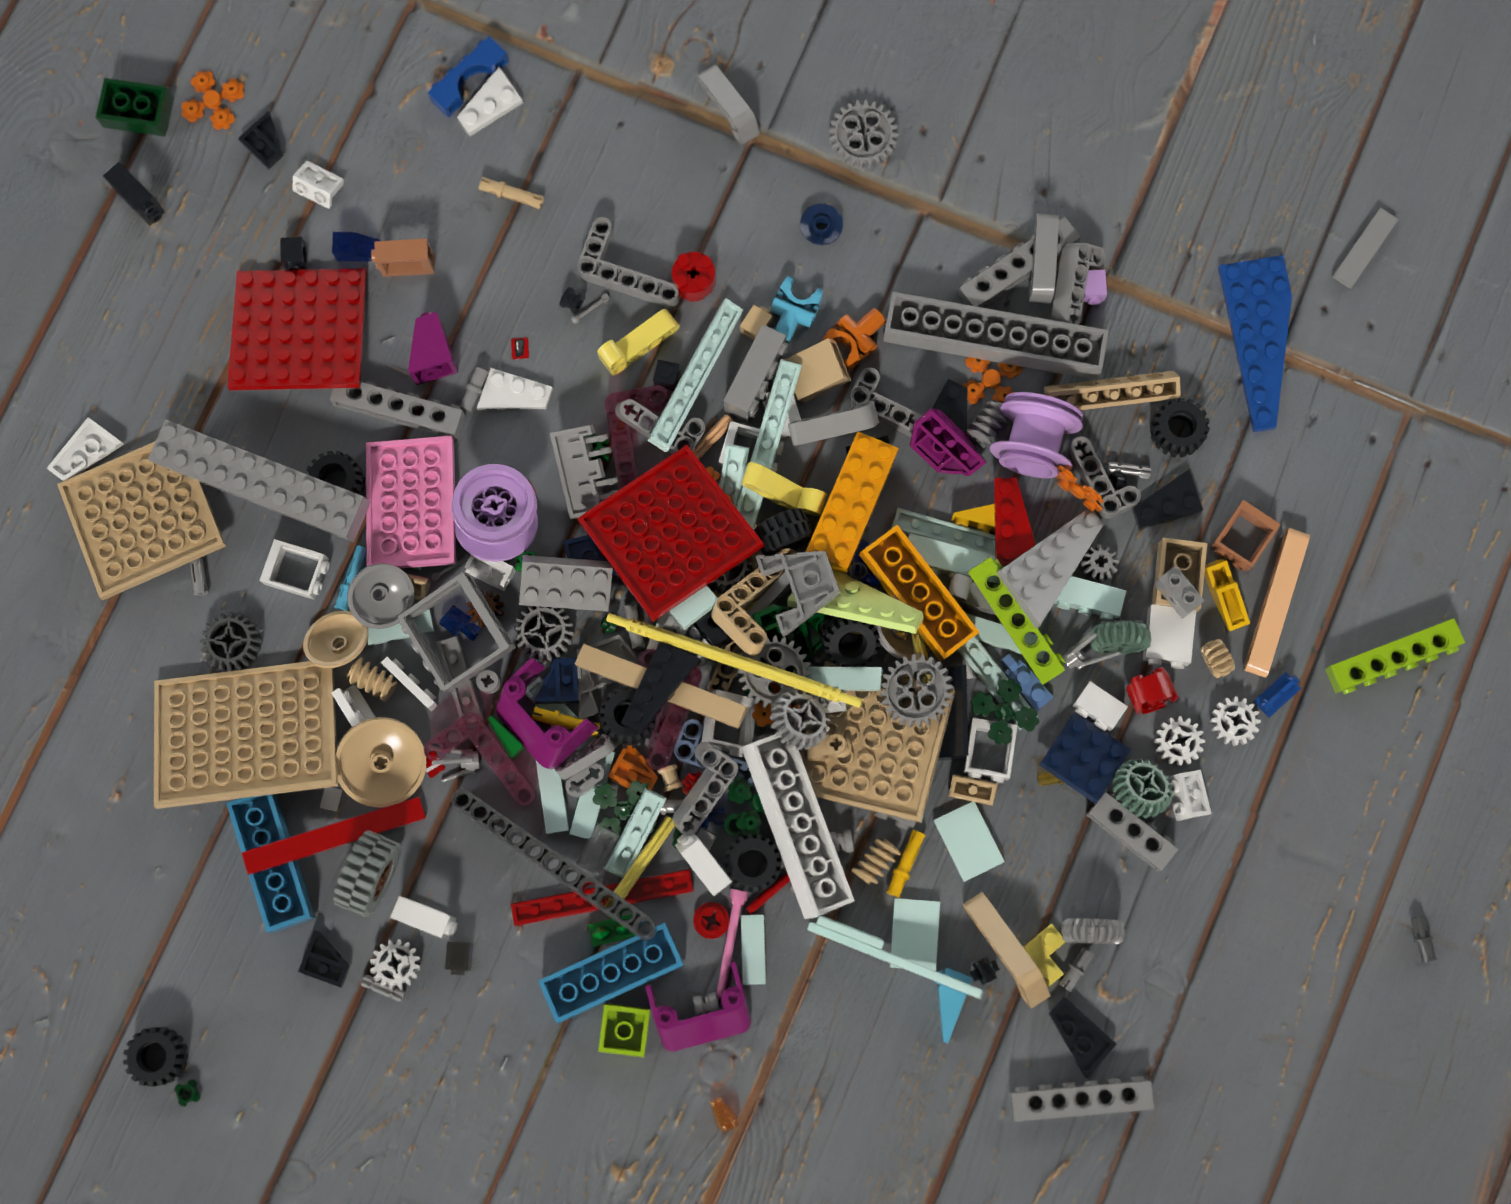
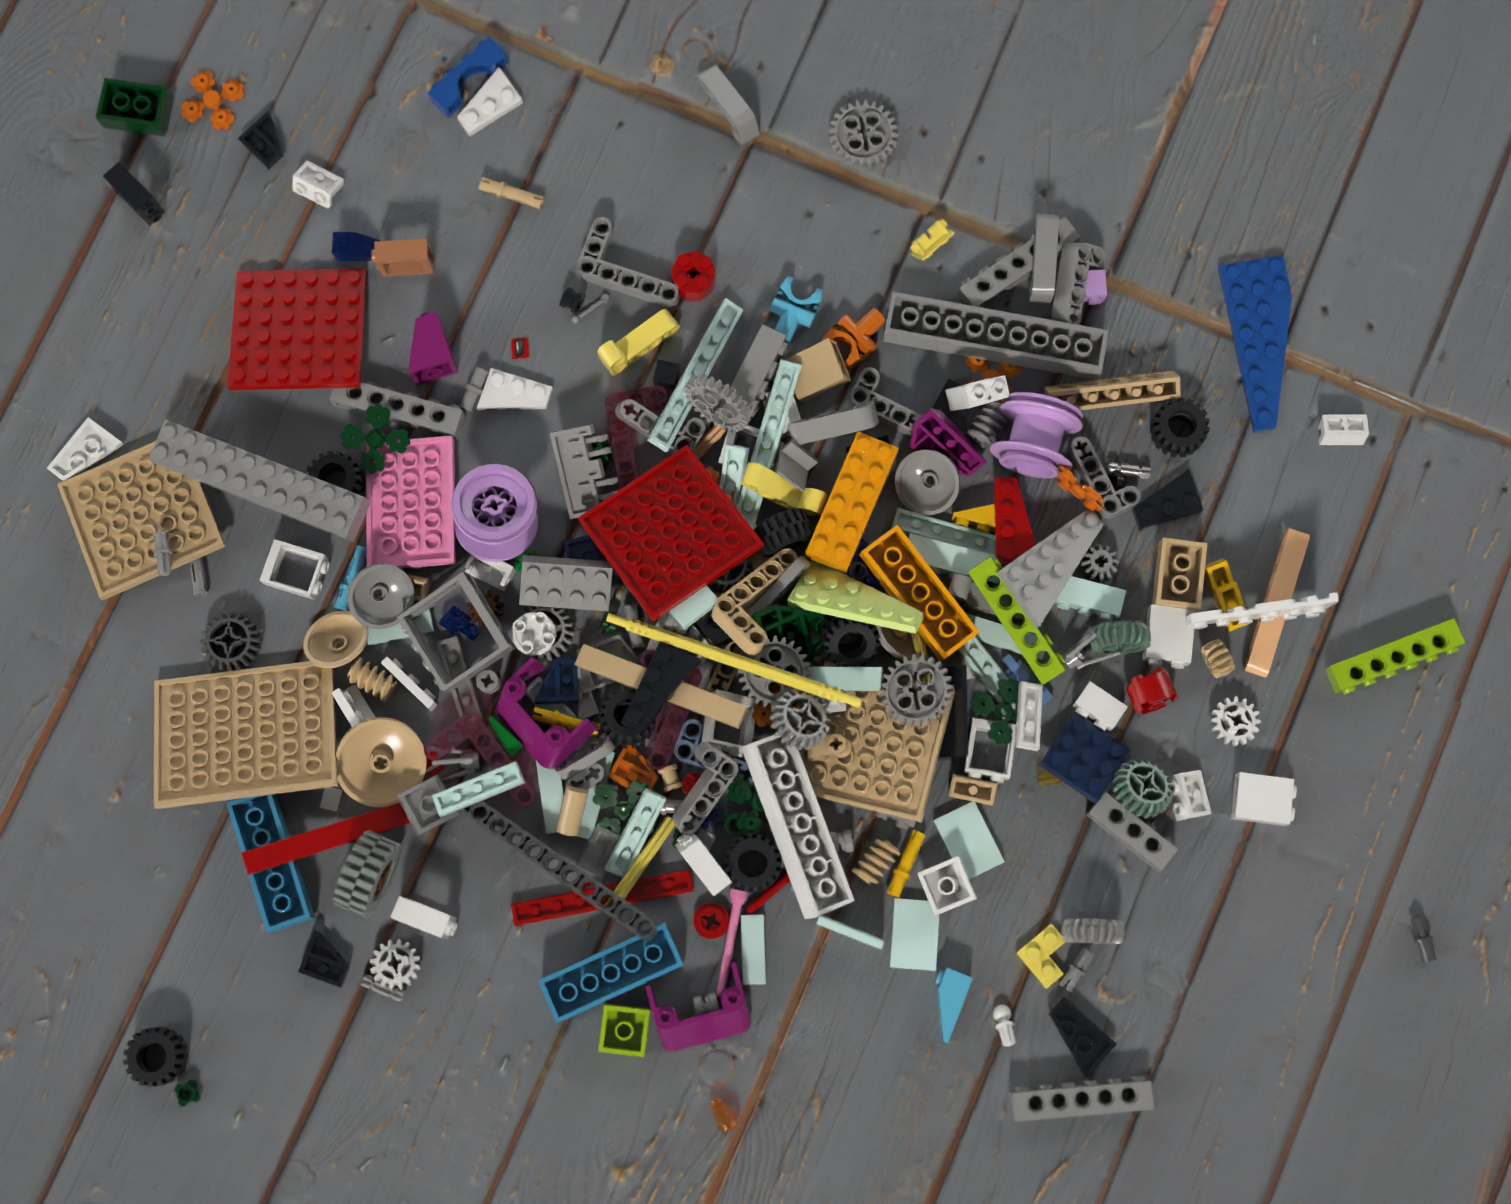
black brick [280,237,307,271] -> none
clear smoke brick [445,942,473,975] -> none
green tile [589,914,636,947] -> none
tan brick [740,305,772,341] -> none
light grey wing [756,551,841,636] -> none
dark blue dish [800,204,843,245] -> none
light aqua tile [807,922,984,1000] -> none
tan beam [963,892,1050,1009] -> none
black gear [970,957,1000,985] -> none
light grey brick [1154,566,1205,619] -> none
white gear [1154,716,1205,766] -> none
nougat window [1211,500,1281,572] -> none
blue hinge [1253,672,1302,718] -> none
light grey tile [1332,208,1399,289] -> none
none -> light grey axle [154,532,172,576]
none -> dark green plant [340,404,411,474]
none -> light grey plate [397,775,459,836]
none -> light aqua tile [432,761,525,817]
none -> white dish [511,612,556,656]
none -> tan brick [556,785,589,836]
none -> light grey gear [684,375,752,432]
none -> light grey piece [776,440,818,492]
none -> light grey dish [895,449,960,515]
none -> light yellow hinge [910,219,955,261]
none -> white slope [917,856,977,916]
none -> white window [945,375,1010,411]
none -> white axle [993,1004,1016,1047]
none -> white tile [1015,681,1043,751]
none -> white wing [1186,592,1339,629]
none -> white brick [1231,772,1297,826]
none -> white hinge [1318,414,1369,445]

